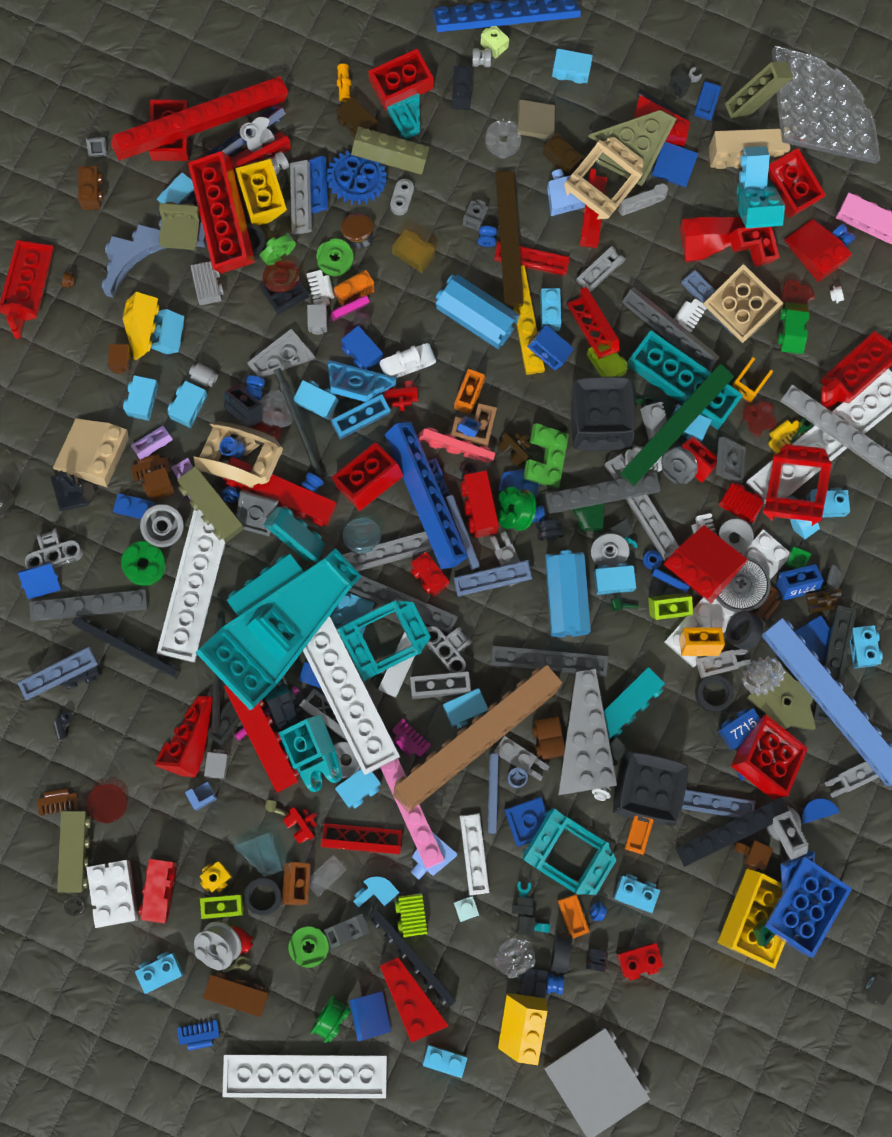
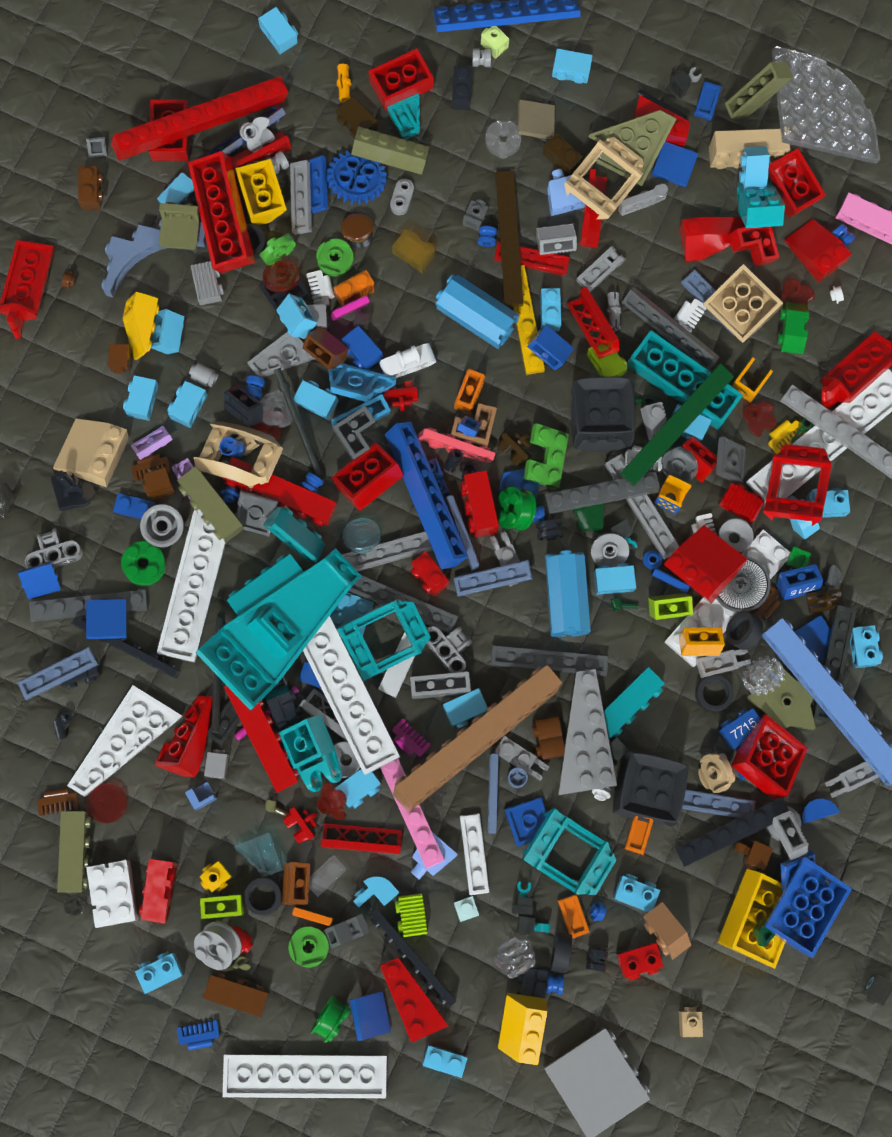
none -> white wing [67,686,183,796]
none -> blue tile [86,599,126,639]
none -> medium azure brick [258,7,298,54]
none -> medium azure brick [276,294,318,339]
none -> orange tile [292,907,333,926]
none -> reddish brown brick [302,327,349,370]
none -> clear red plate [317,783,347,820]
none -> dark grey brick [331,406,375,460]
none -> black pin [444,449,463,472]
none -> light grey brick [536,224,577,255]
none -> light grey pin [606,292,621,331]
none -> medium nougat brick [643,902,691,960]
none -> light orange piece [654,475,691,515]
none -> tan brick [679,1007,703,1037]
none -> tan plate [698,753,735,793]

